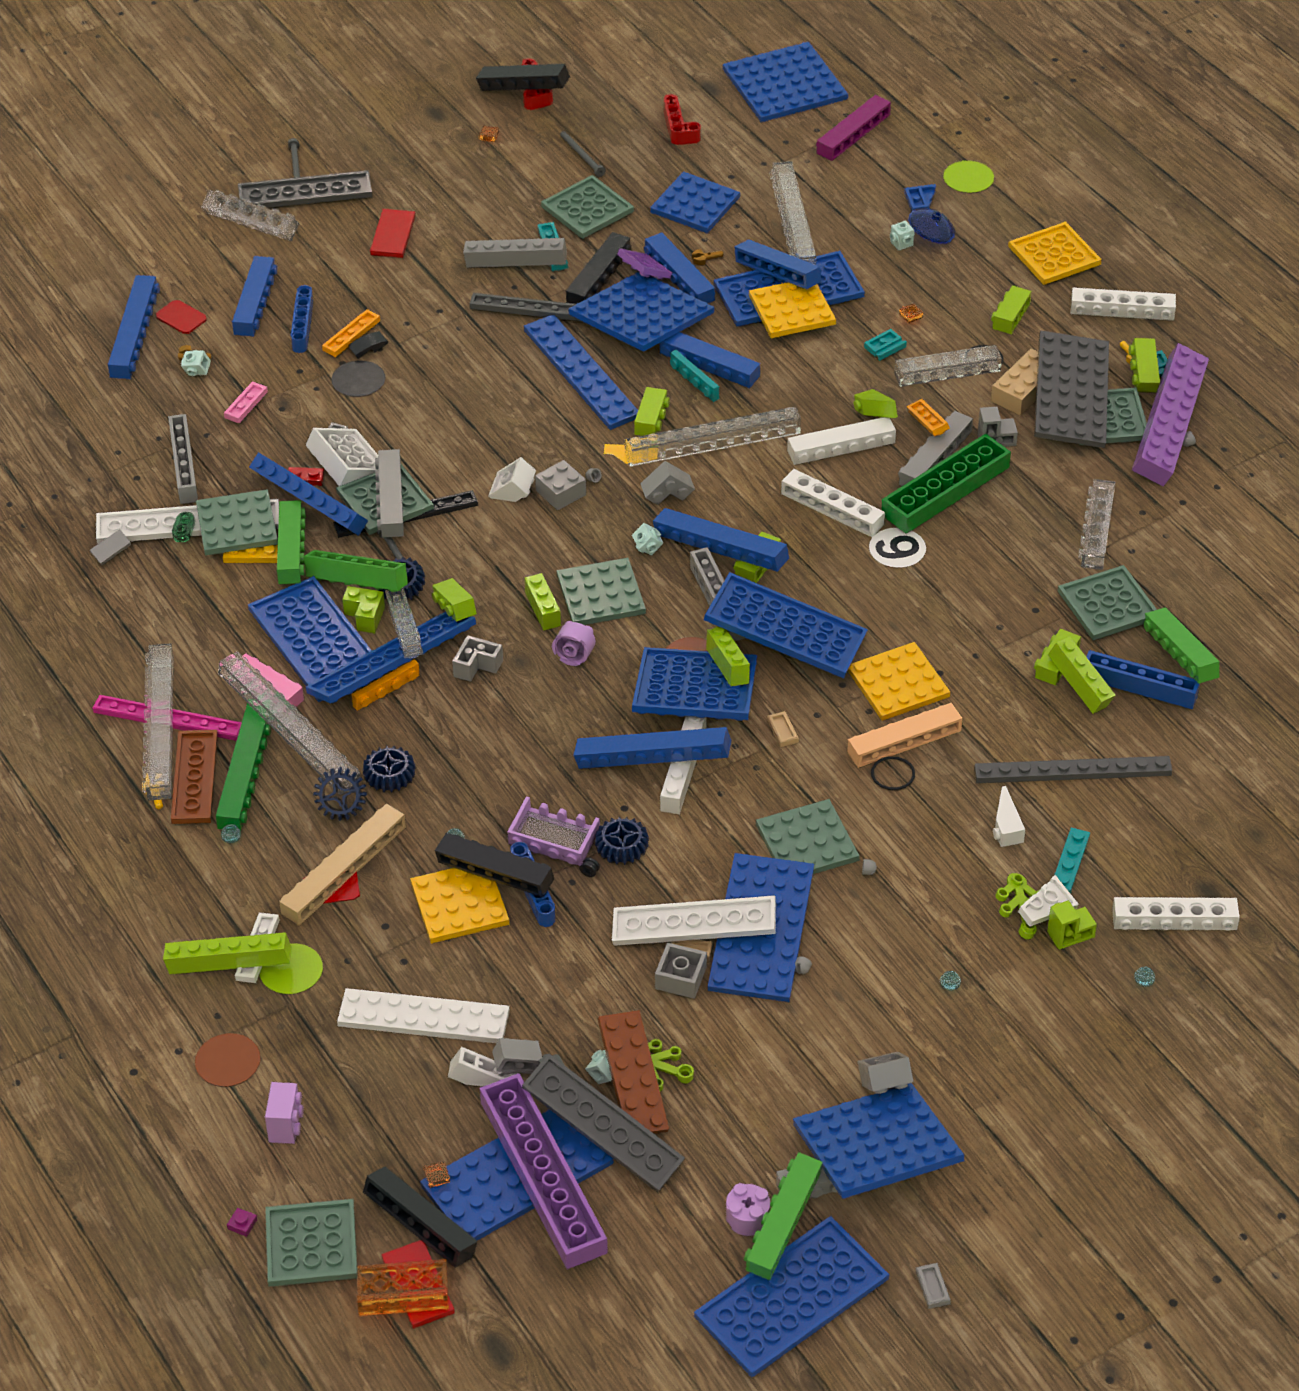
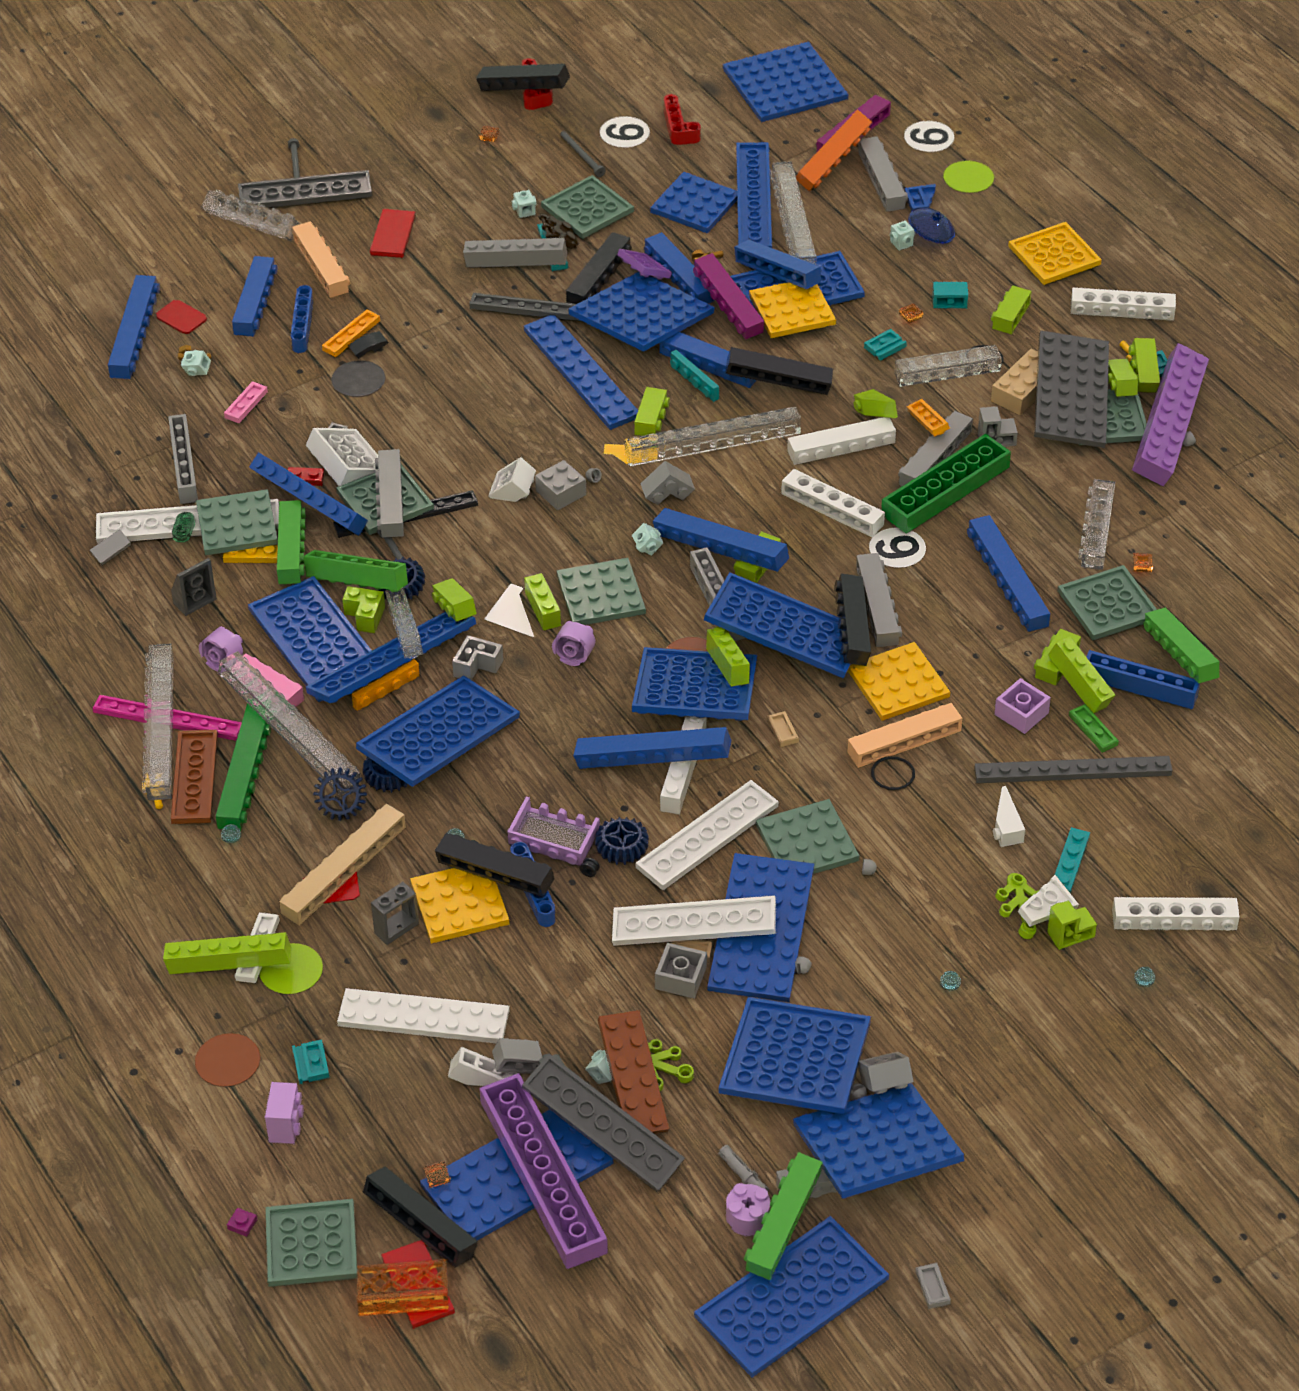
none -> dark grey slope [171,558,217,616]
none -> lavender brick [199,626,243,672]
none -> light nougat brick [292,221,350,298]
none -> teal plate [292,1039,330,1084]
none -> blue plate [356,675,520,787]
none -> dark grey window [371,882,419,945]
none -> white sticker [485,584,534,637]
none -> light aqua brick [512,190,536,218]
none -> dark brown plate [538,214,579,249]
none -> white sticker [600,117,650,147]
none -> white plate [636,780,779,890]
none -> magenta brick [693,253,764,340]
none -> light grey pin [718,1145,769,1191]
none -> blue plate [719,997,871,1114]
none -> black brick [725,347,833,395]
none -> blue plate [736,142,772,248]
none -> orange brick [795,109,872,191]
none -> black brick [834,573,871,666]
none -> light grey hinge [850,1083,867,1101]
none -> light grey brick [856,553,902,647]
none -> light grey brick [858,136,908,212]
none -> white sticker [904,121,954,152]
none -> teal brick [932,282,968,308]
none -> blue brick [967,515,1050,632]
none -> lavender brick [995,678,1051,734]
none -> bright green tile [1069,704,1119,753]
none -> lime brick [1108,359,1138,397]
none -> clear orange plate [1133,553,1153,572]

